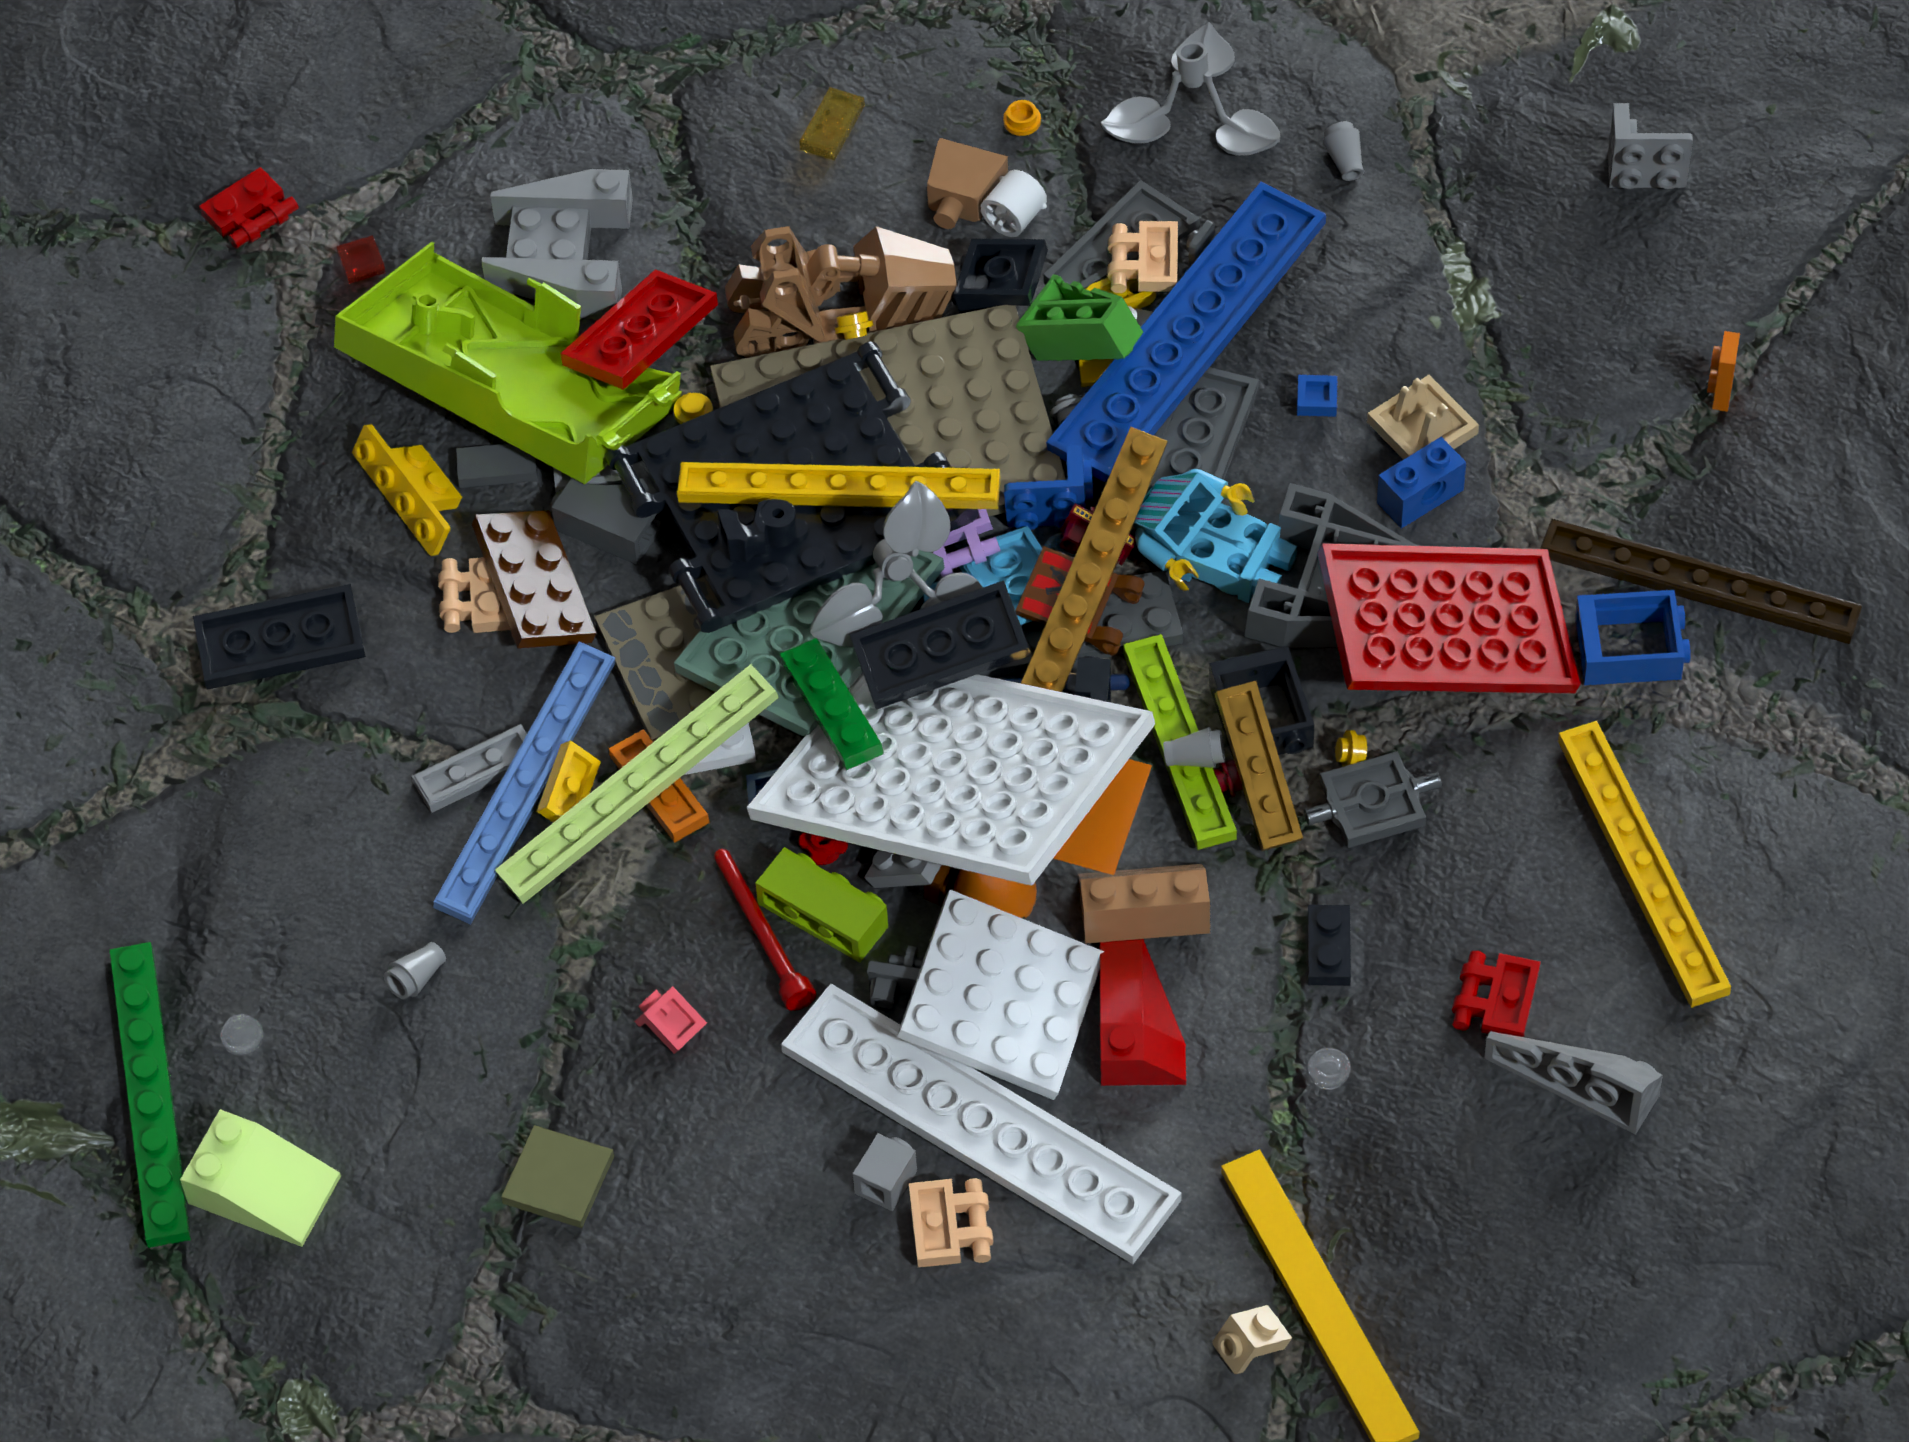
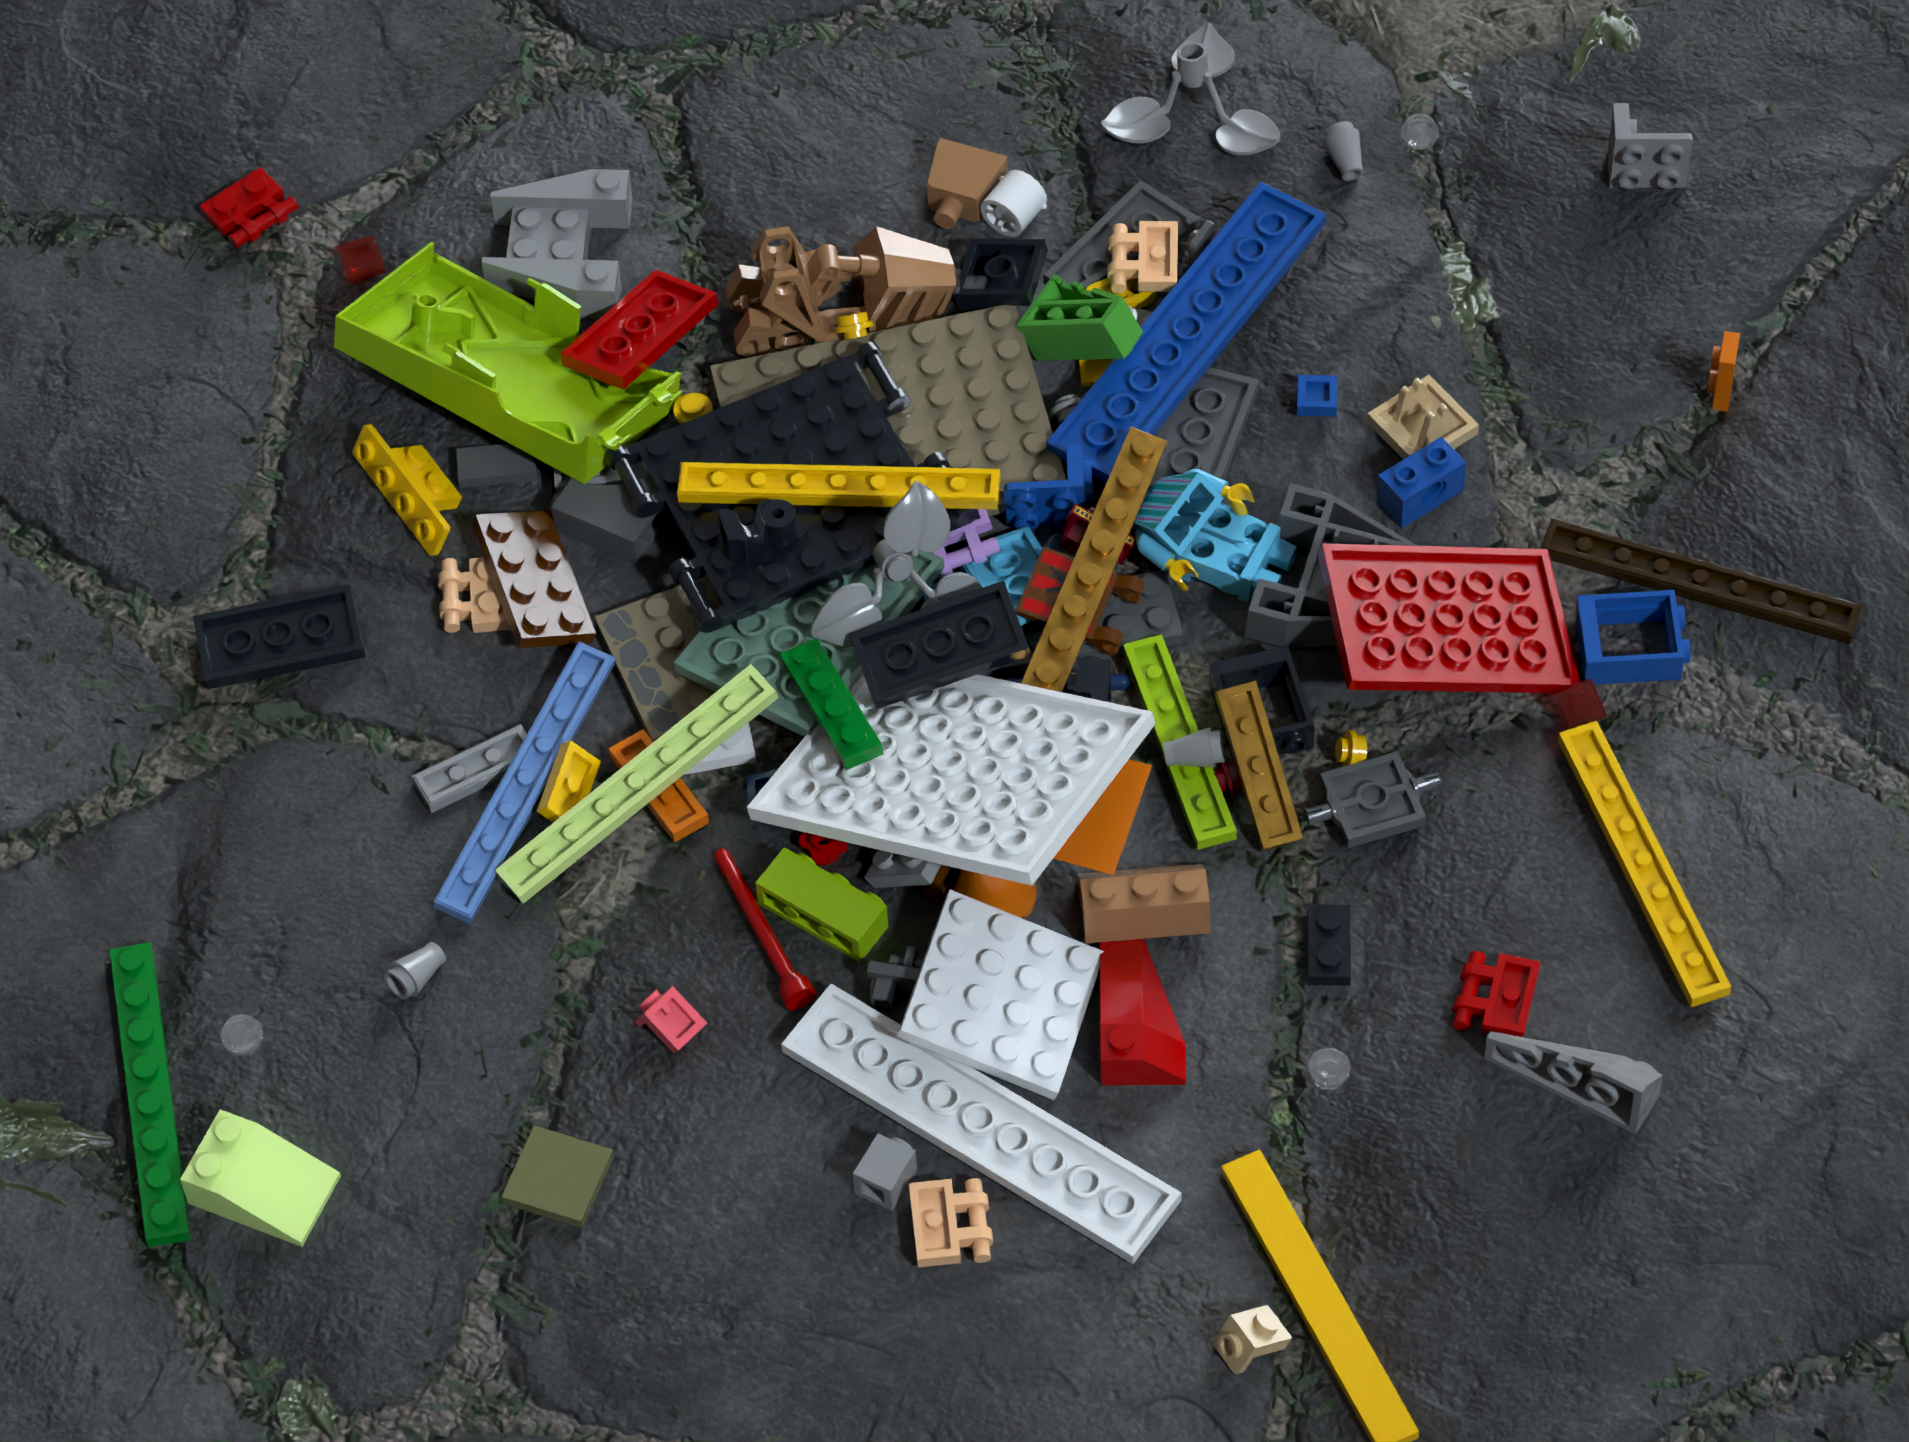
clear yellow plate [799,87,865,161] -> none
light orange plate [1003,100,1041,136] -> none
none -> clear plate [1401,113,1439,150]
none -> clear red plate [1551,678,1607,730]

